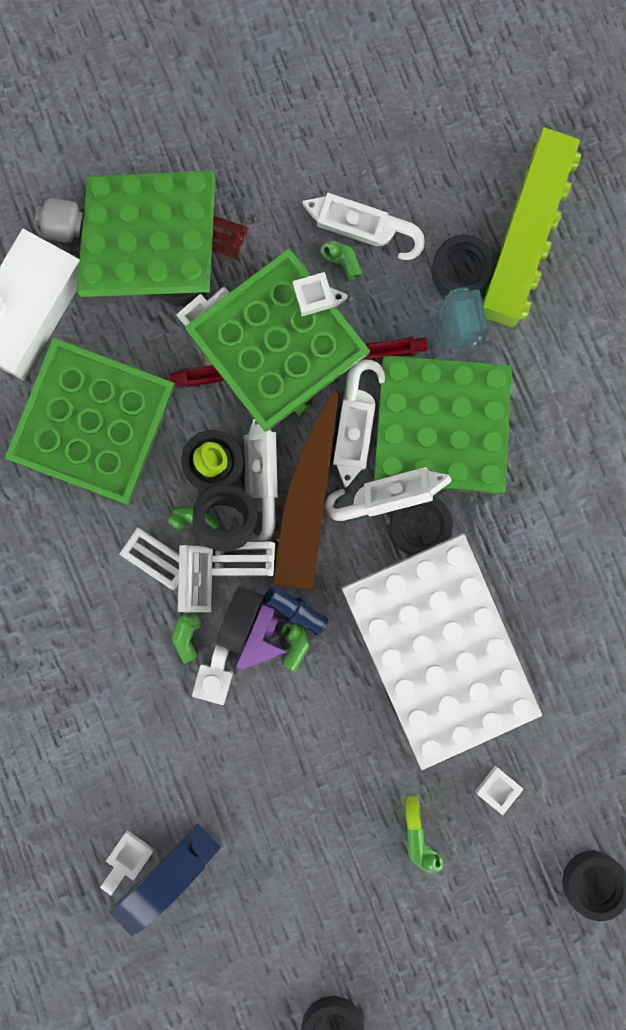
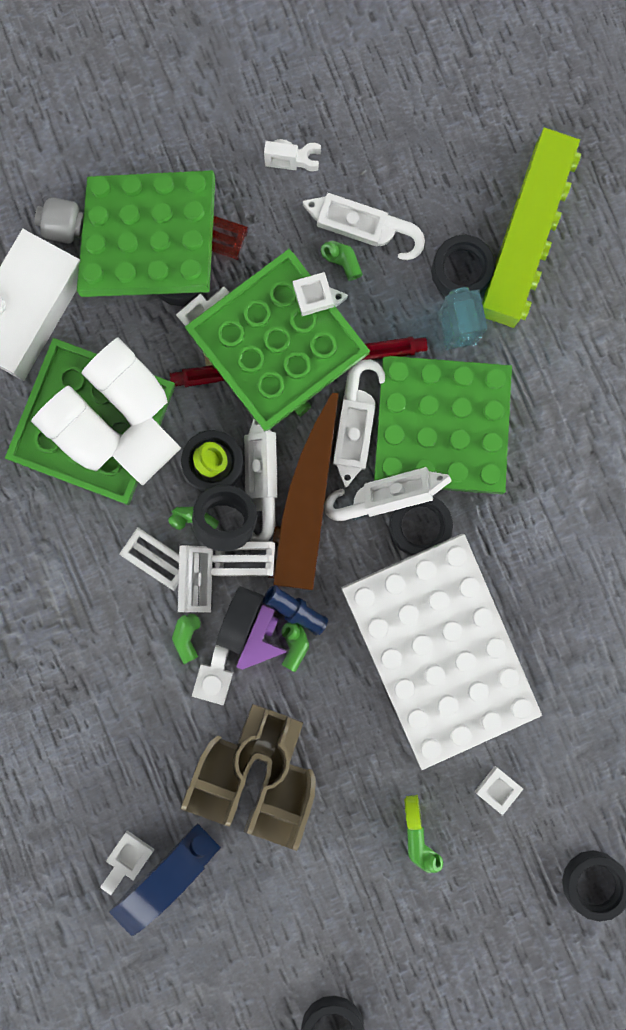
none -> white piece [31,337,181,485]
none -> dark tan piece [180,704,316,851]
none -> white plate [264,139,321,171]

